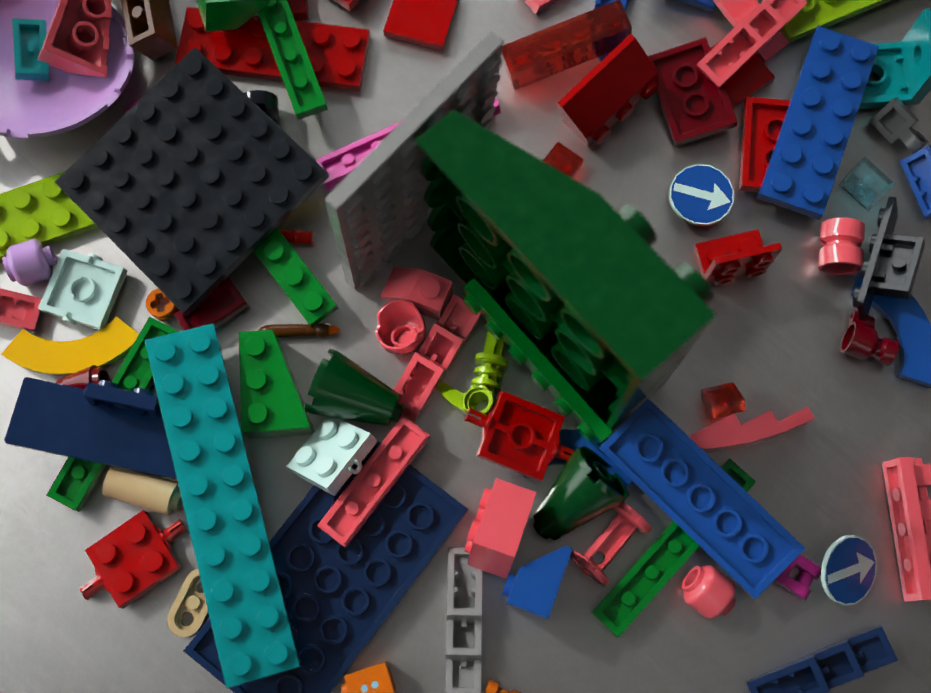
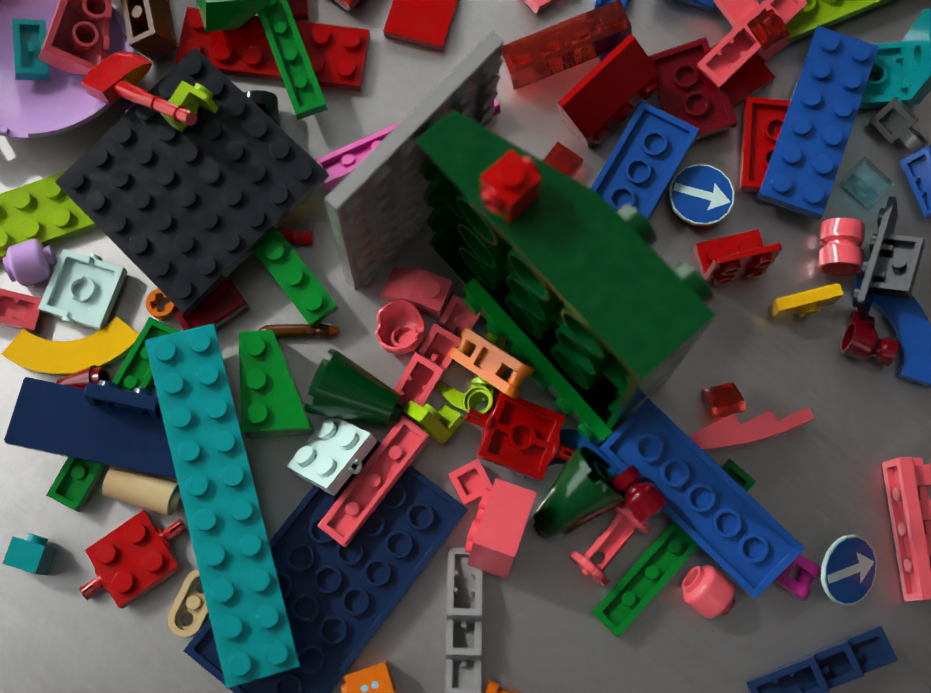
blue slope [501,546,573,619] -> none
none -> teal plate [2,533,58,575]
none -> red piece [80,51,197,126]
none -> lime bracket [160,80,219,132]
none -> lime bracket [402,400,464,444]
none -> orange plate [448,326,534,399]
none -> coral plate [448,459,493,506]
none -> red brick [480,149,542,224]
none -> blue plate [590,101,699,221]
none -> dark red piece [612,464,668,523]
none -> clear red plate [746,9,790,51]
none -> yellow plate [768,283,844,320]

